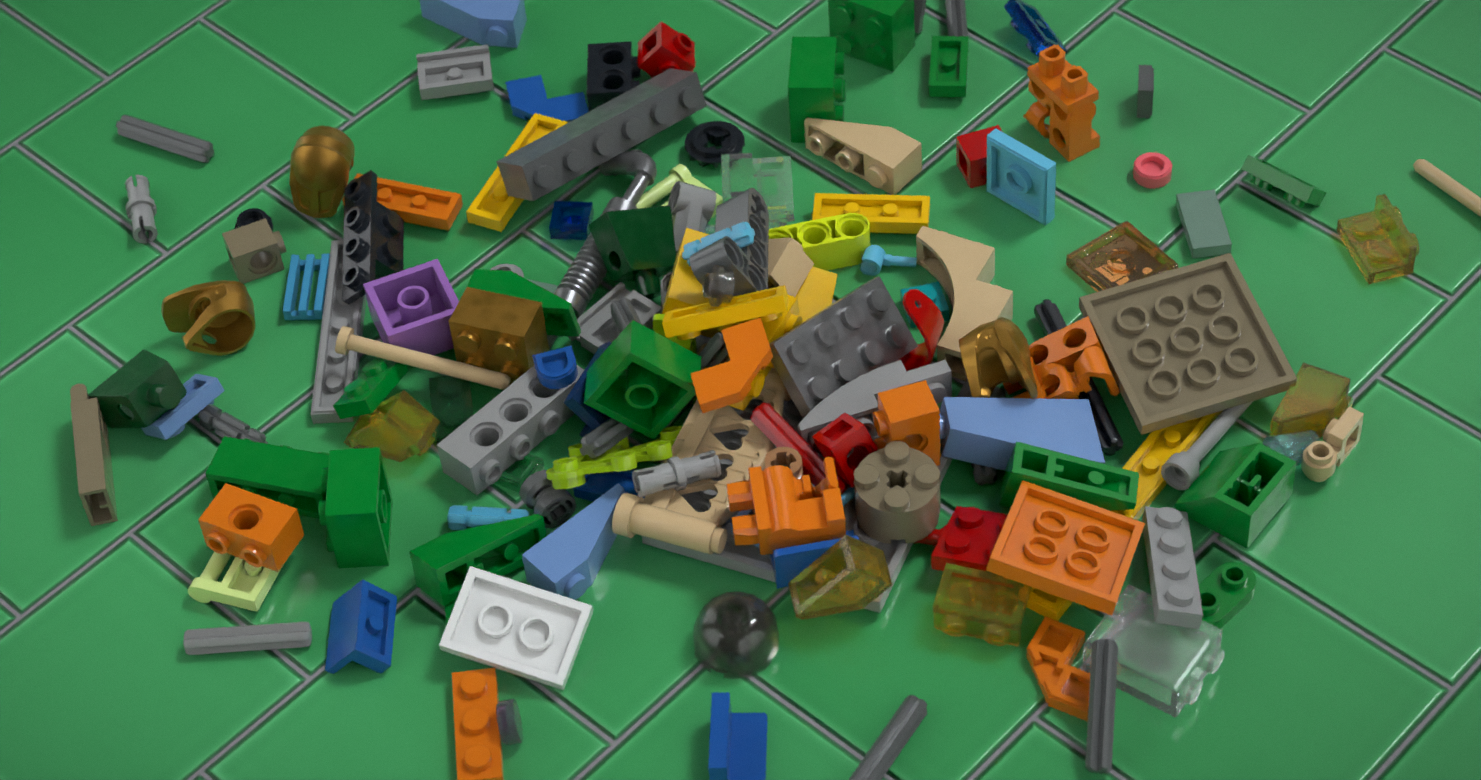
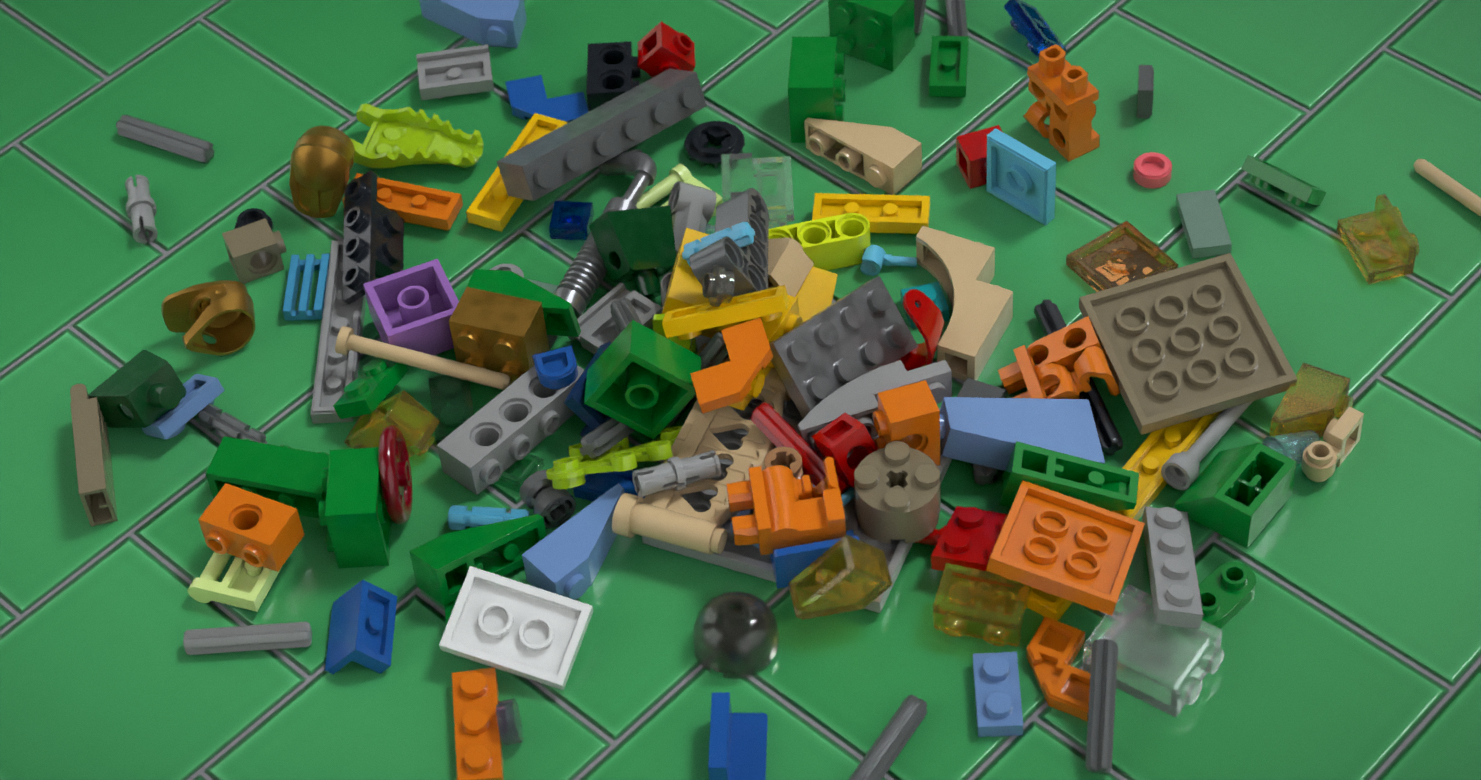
pearl gold helmet [959,317,1038,399] -> none
none -> lime animal [351,104,484,168]
none -> dark red plate [379,425,413,525]
none -> medium blue plate [973,652,1023,737]

